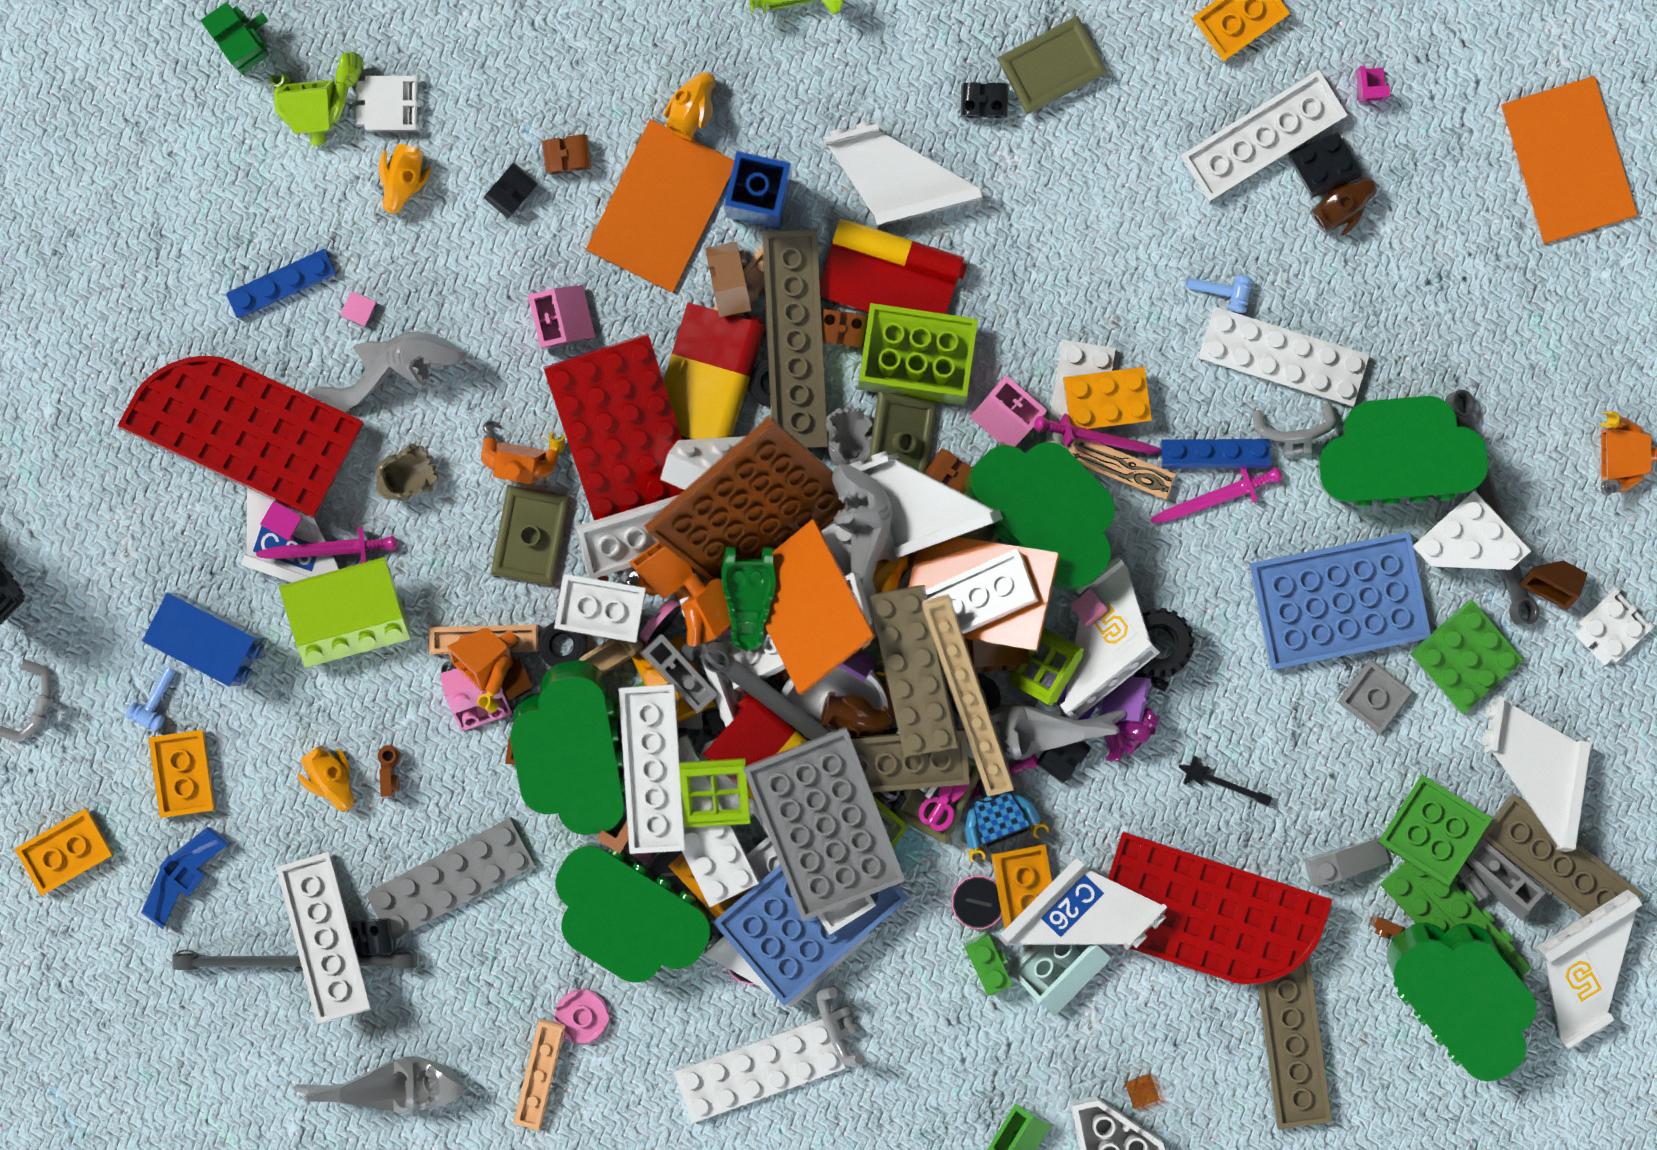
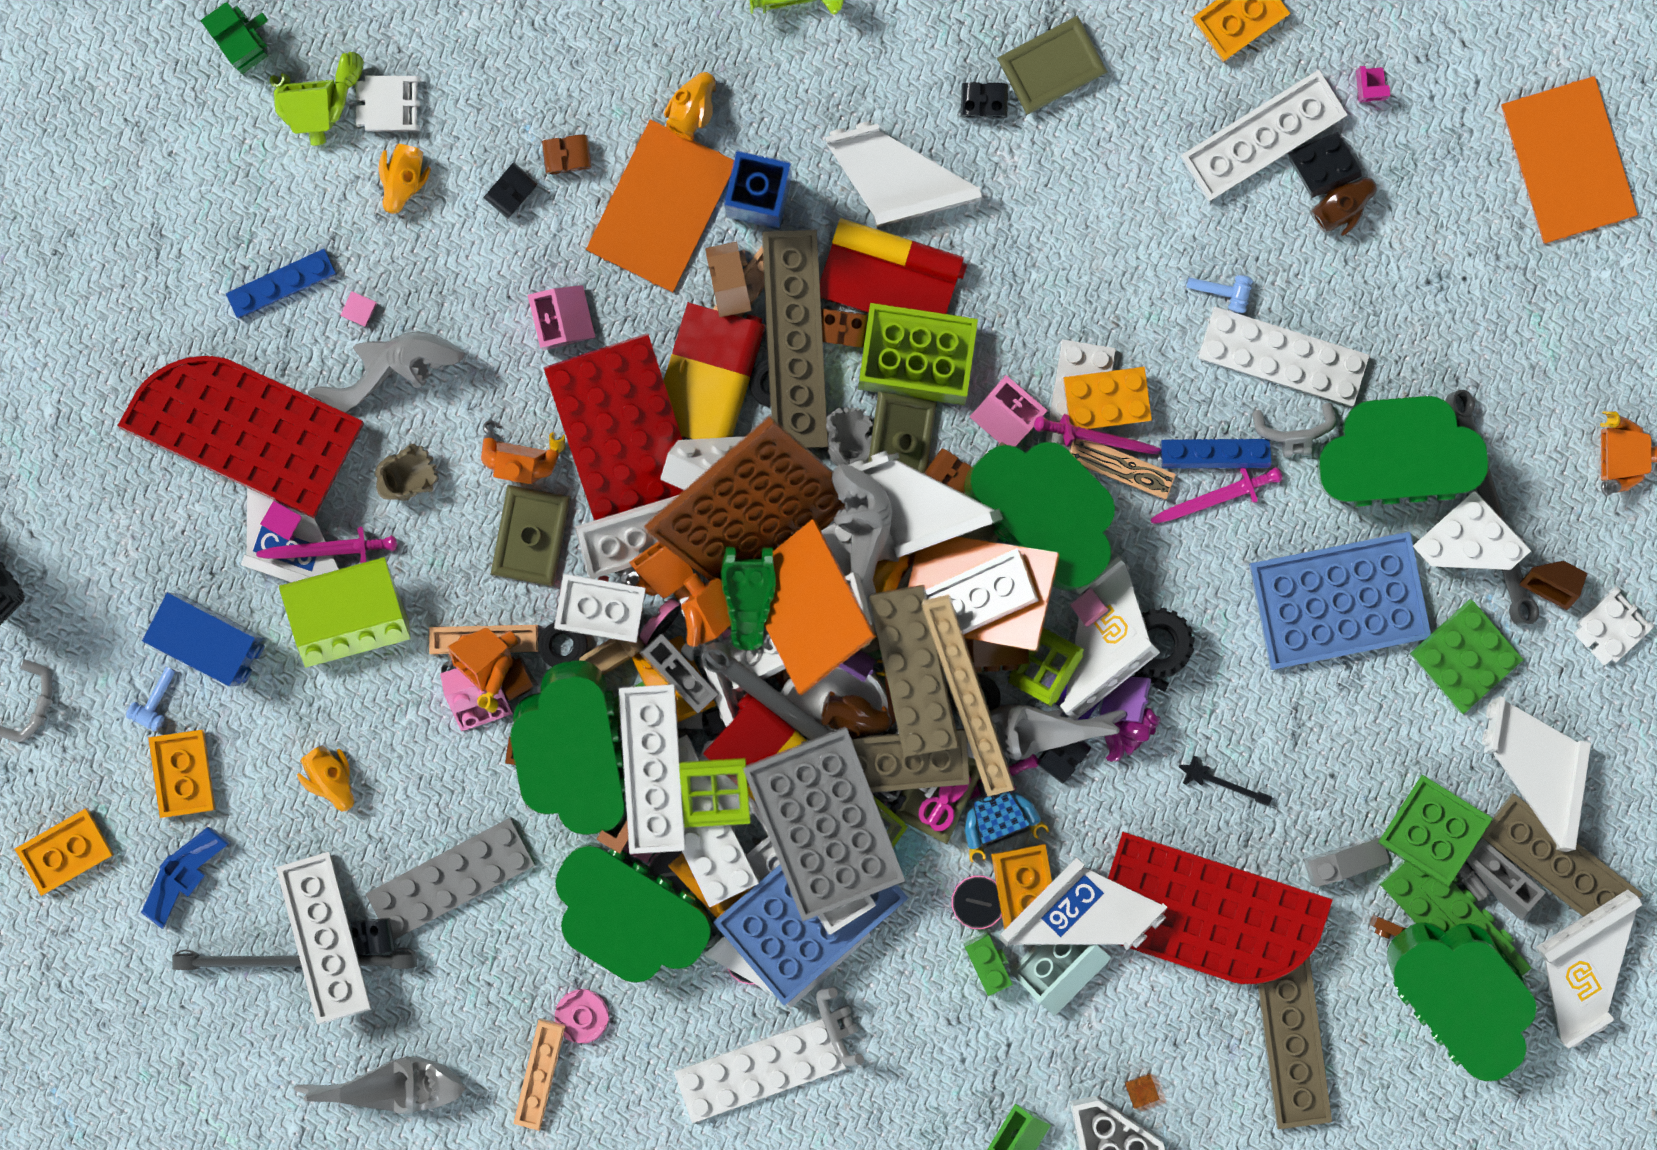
dark orange plate [378,745,401,798] -> none
light grey tile [1337,659,1414,735] -> none

